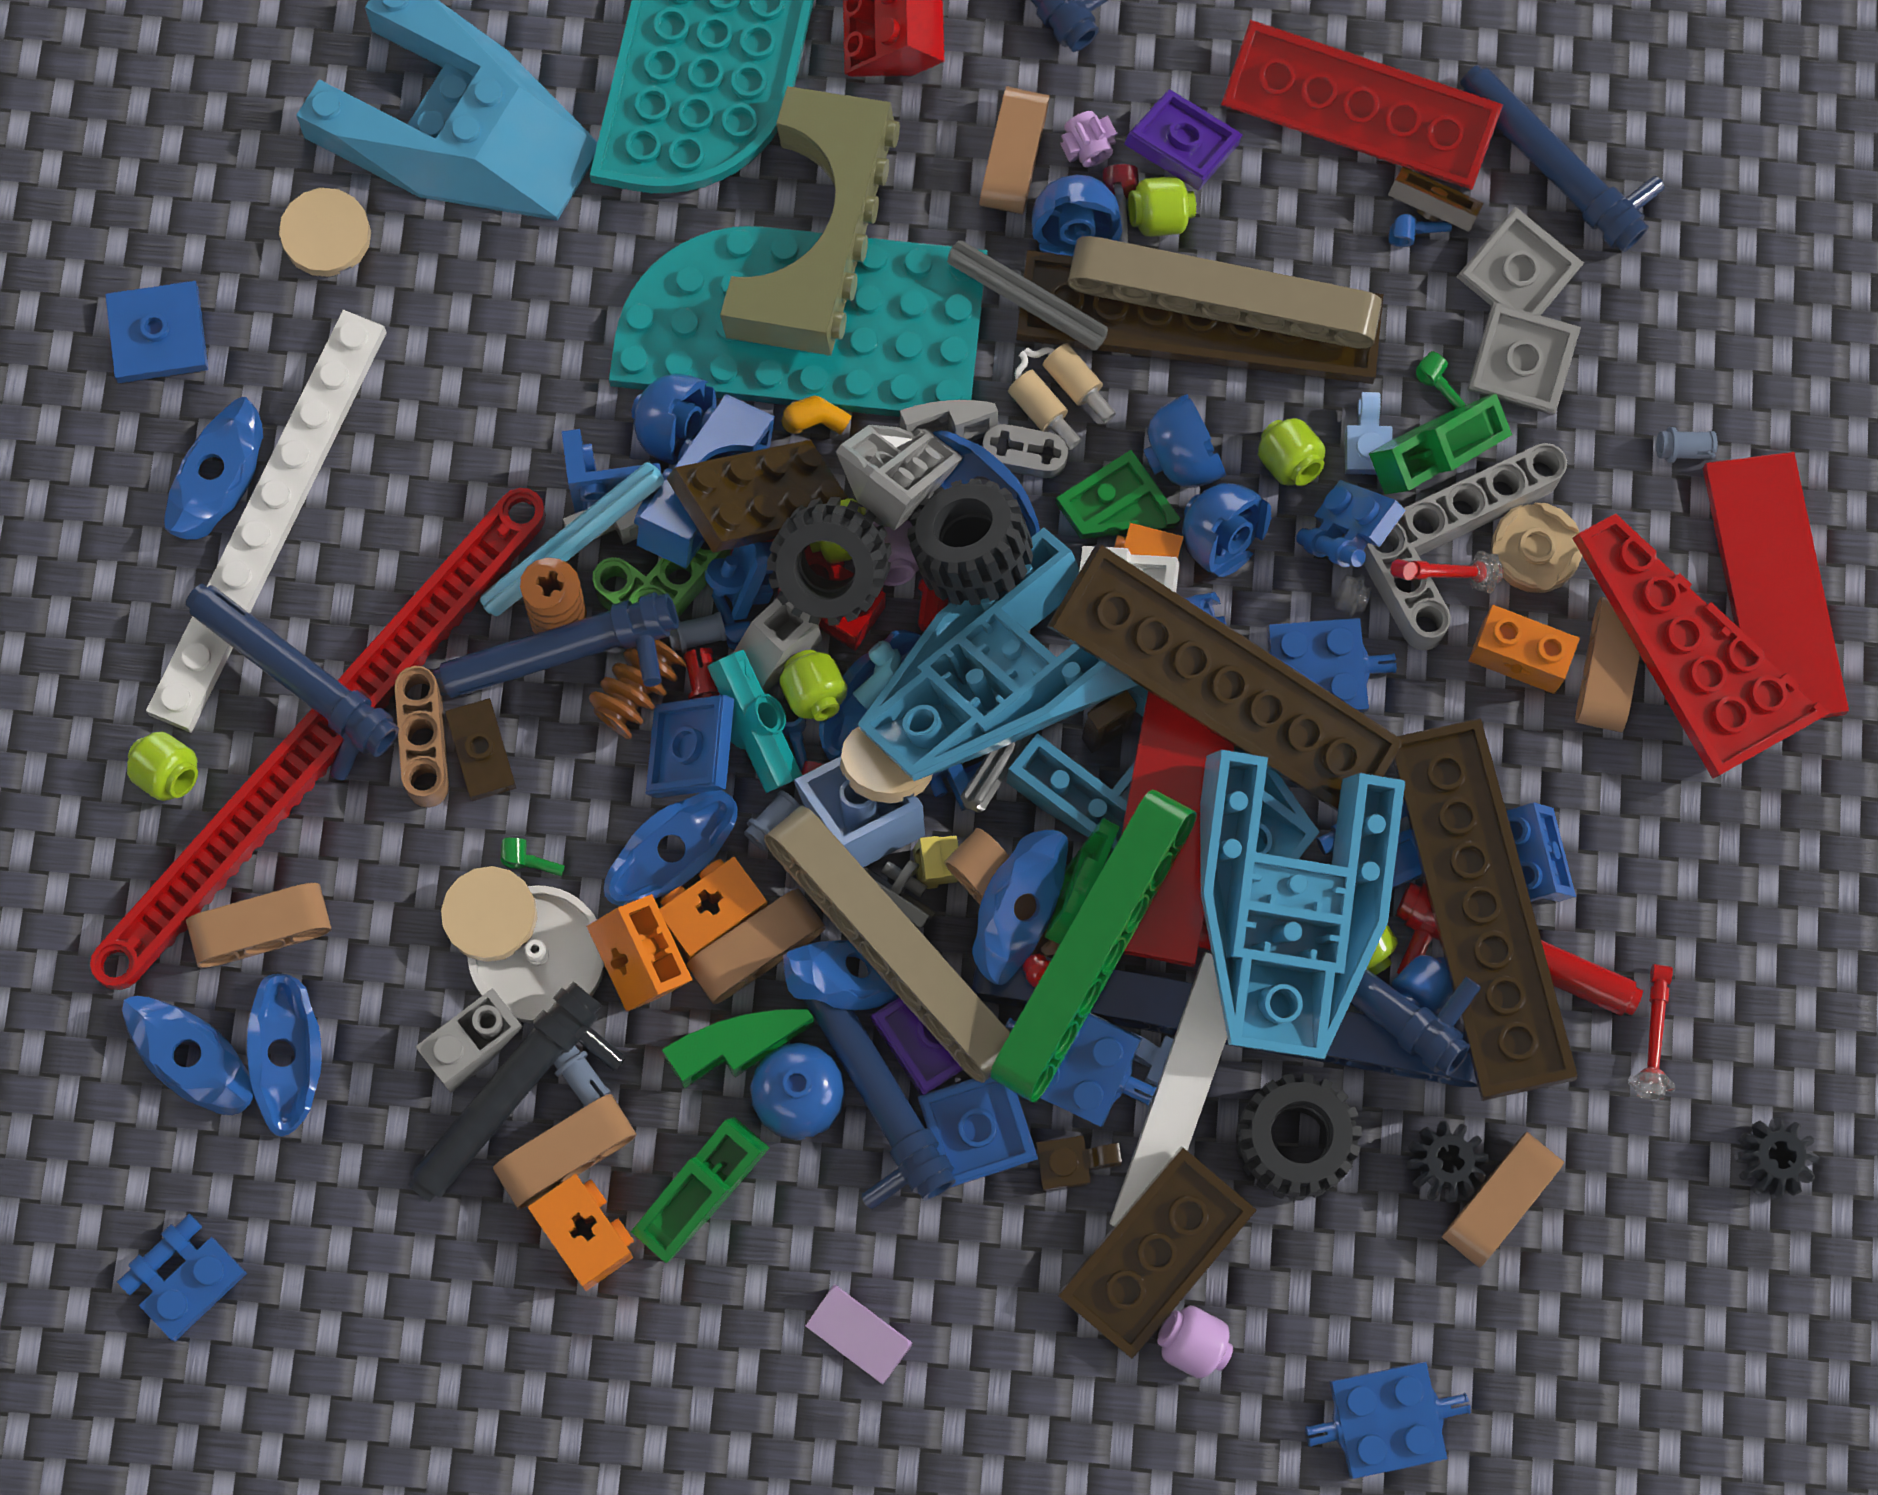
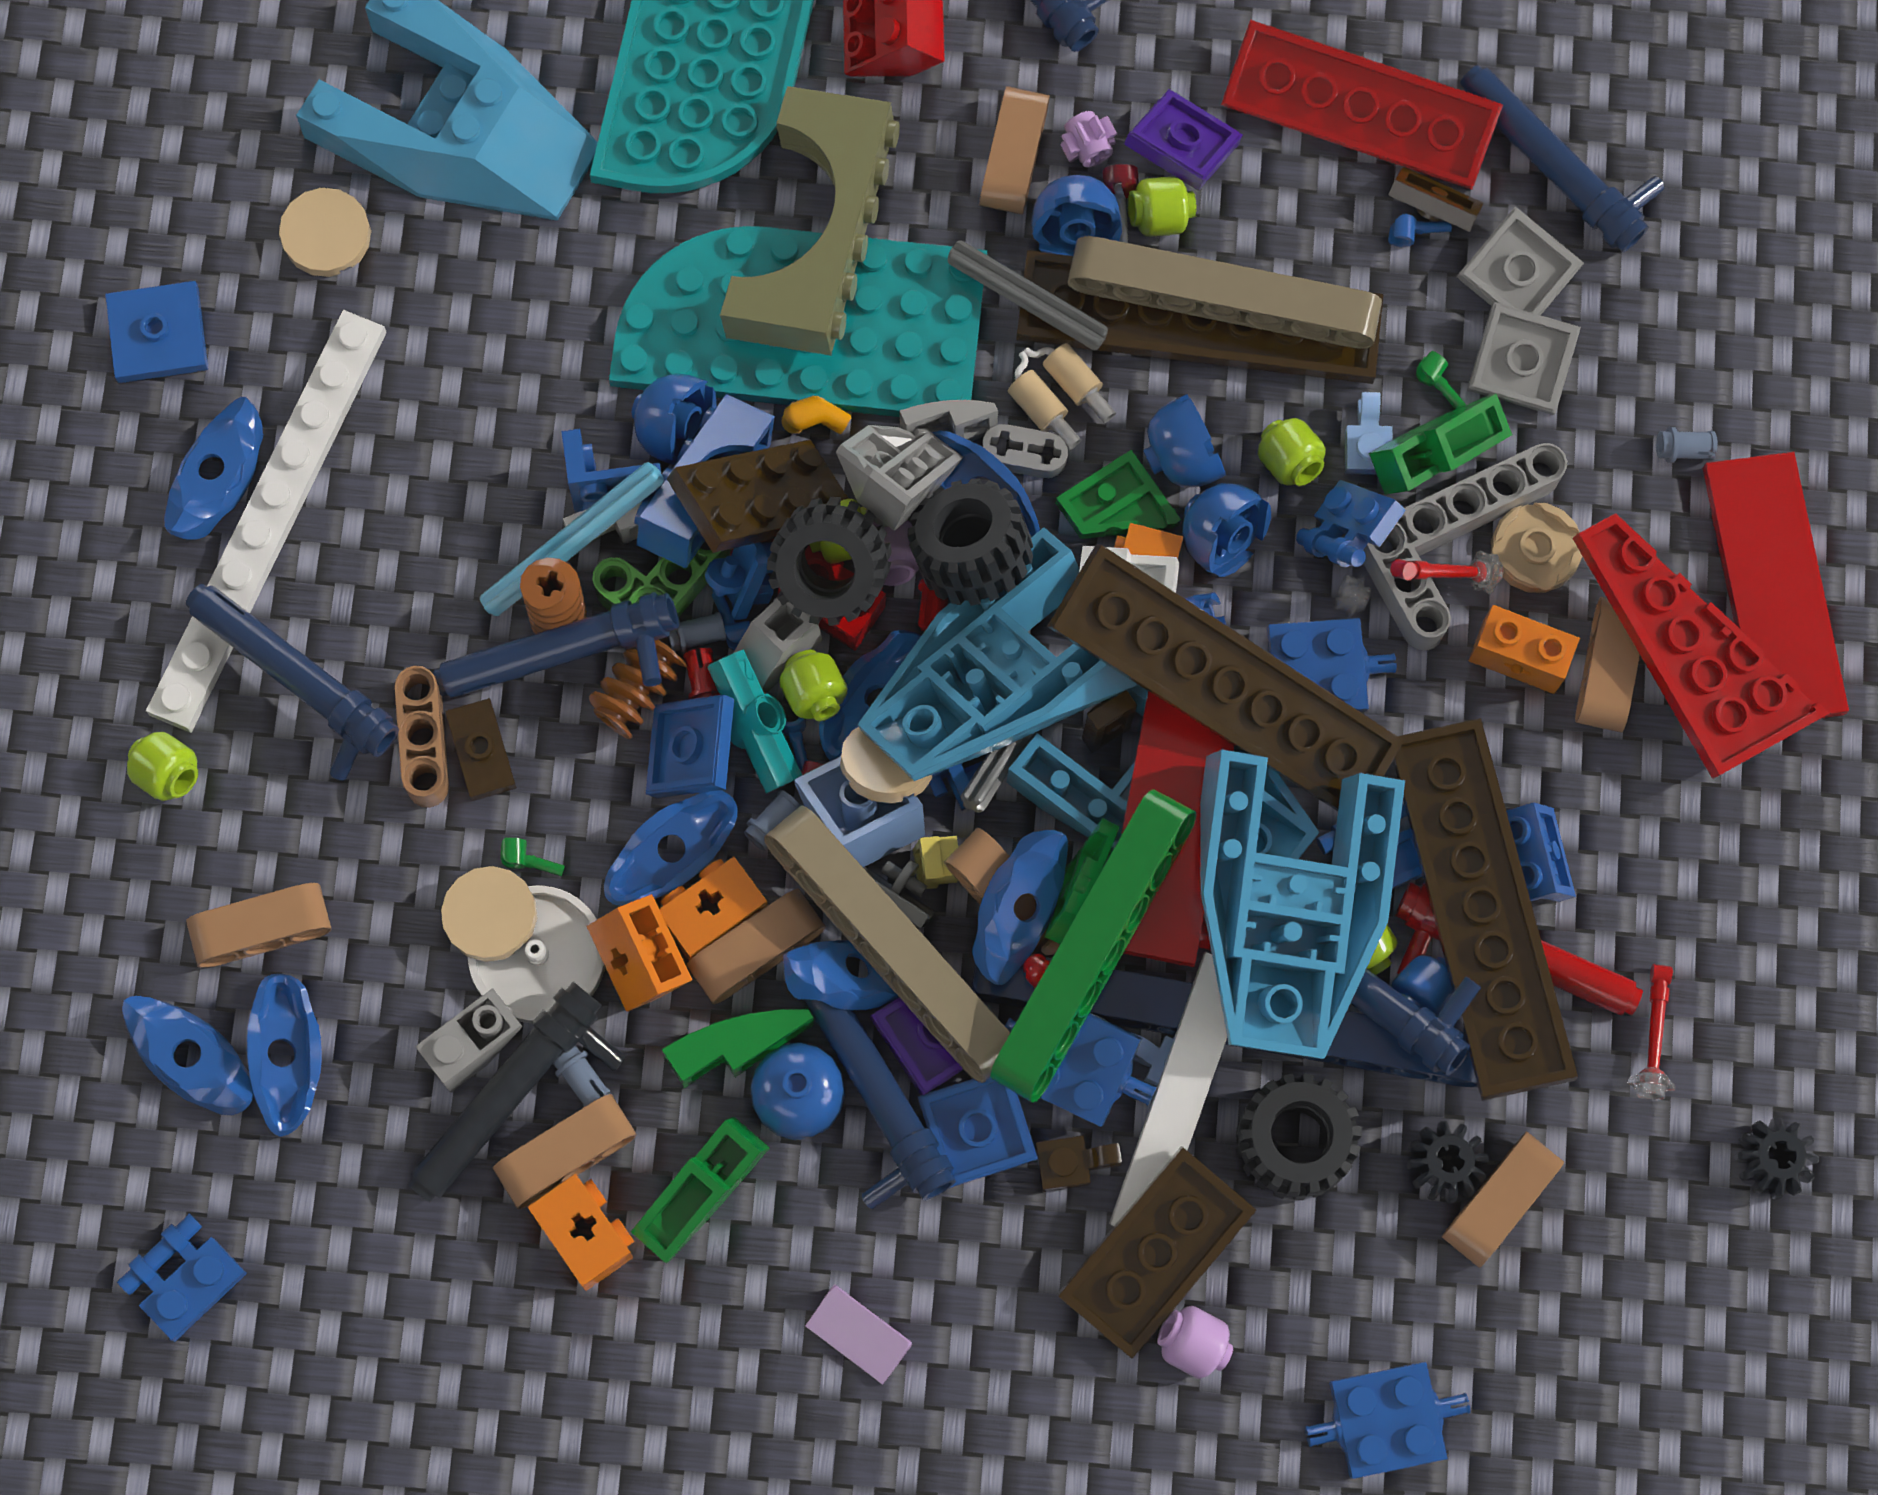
red gear [90,488,546,990] -> none
medium azure arm [853,641,902,710] -> none

